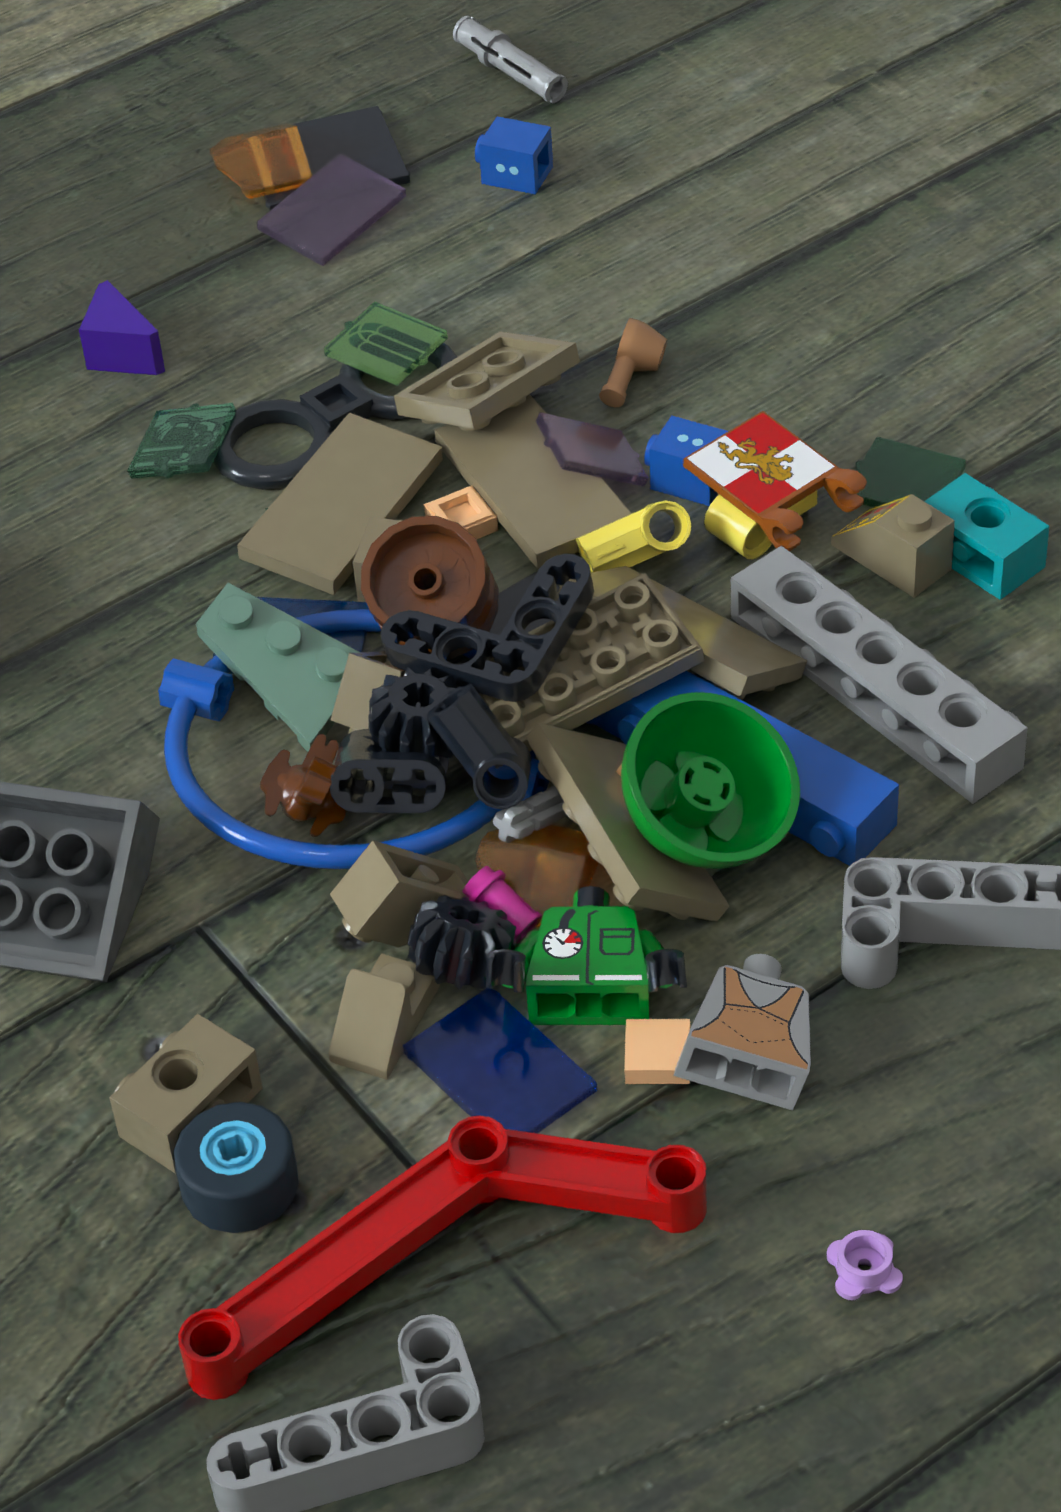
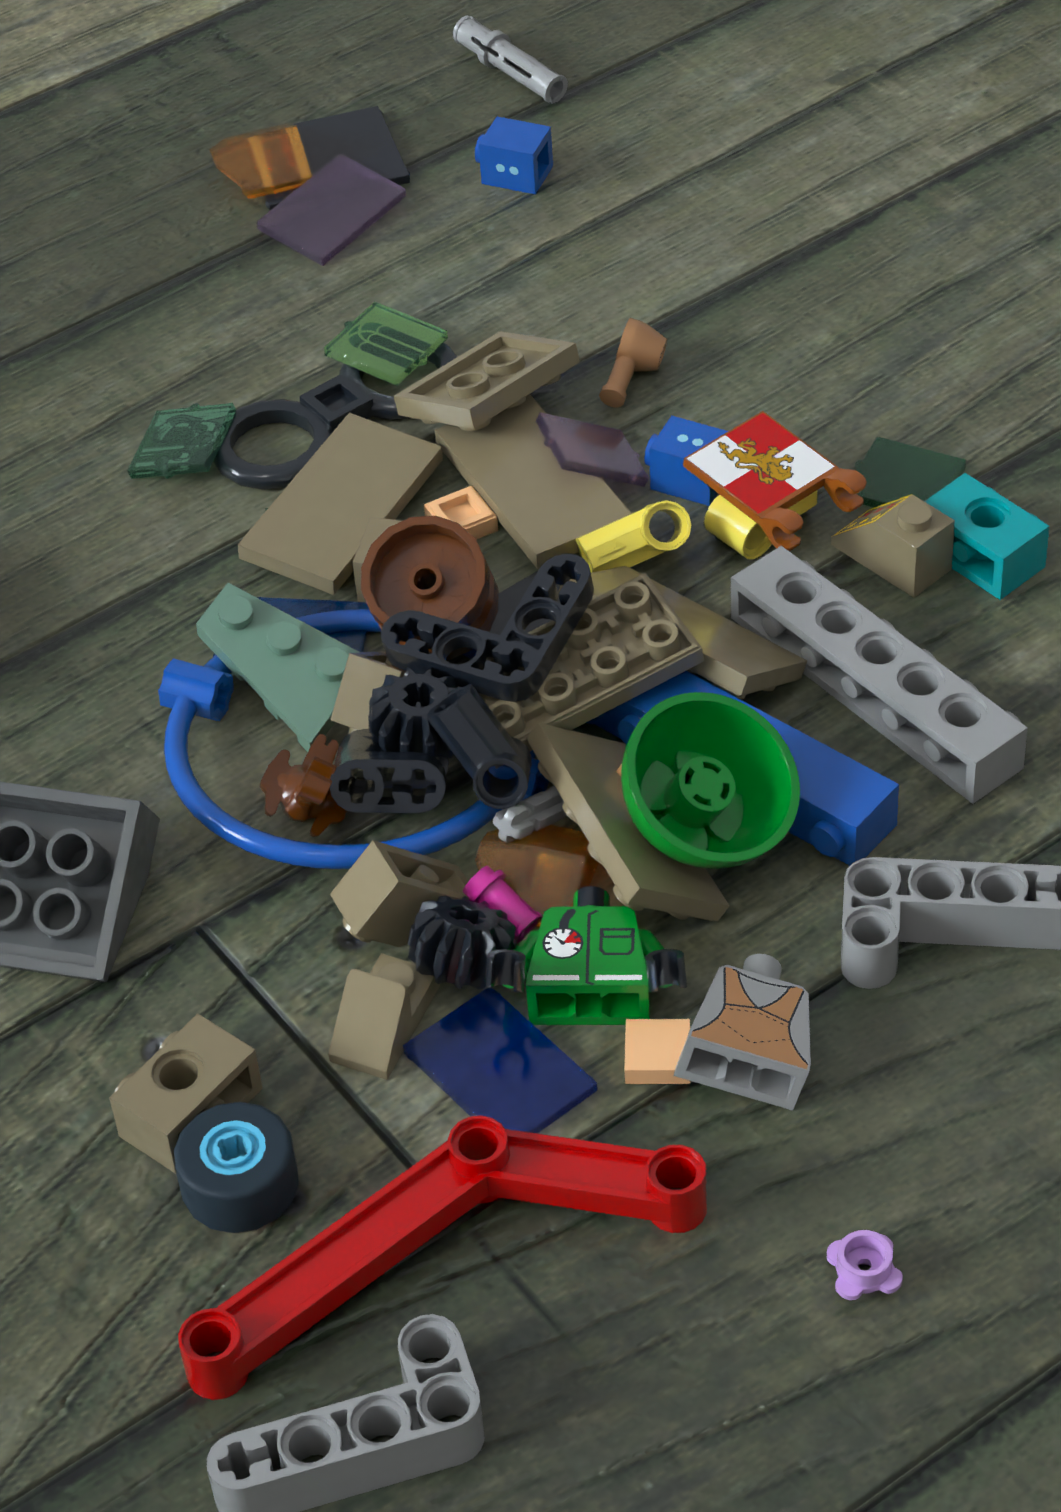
dark purple slope [79,280,165,375] -> none

